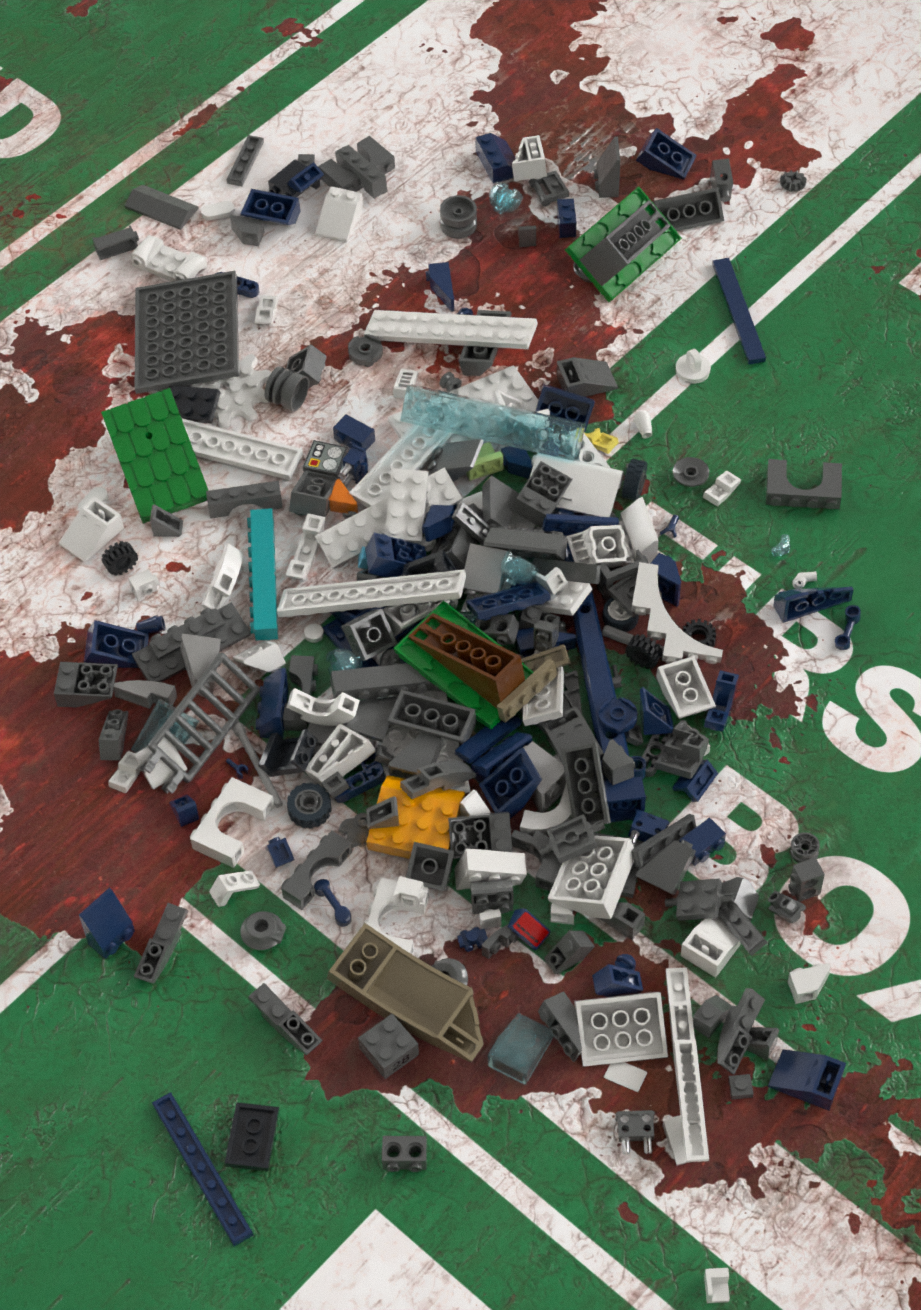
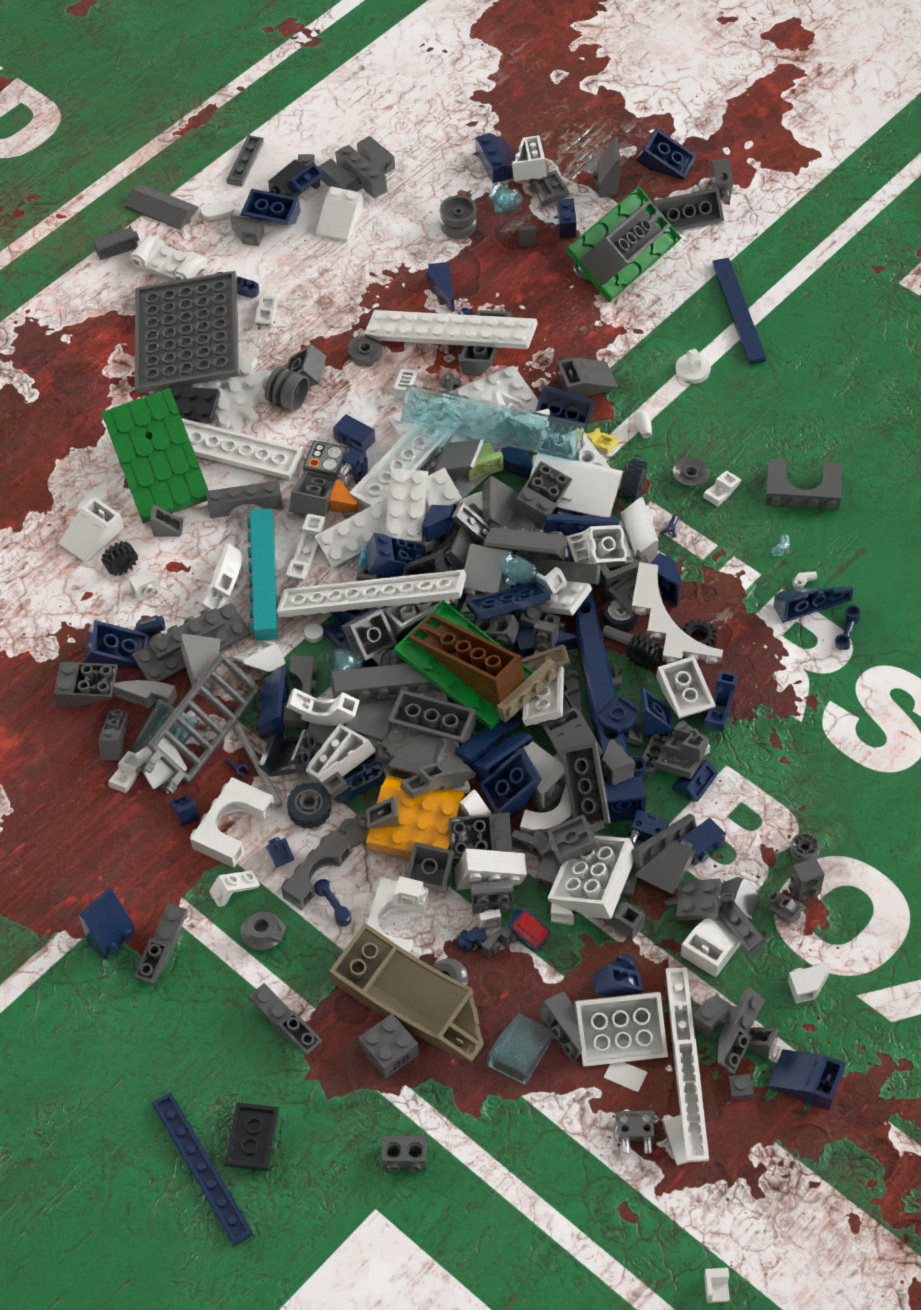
dark grey slope [544,931,595,974] -> none
dark grey gear [780,170,807,191] -> none

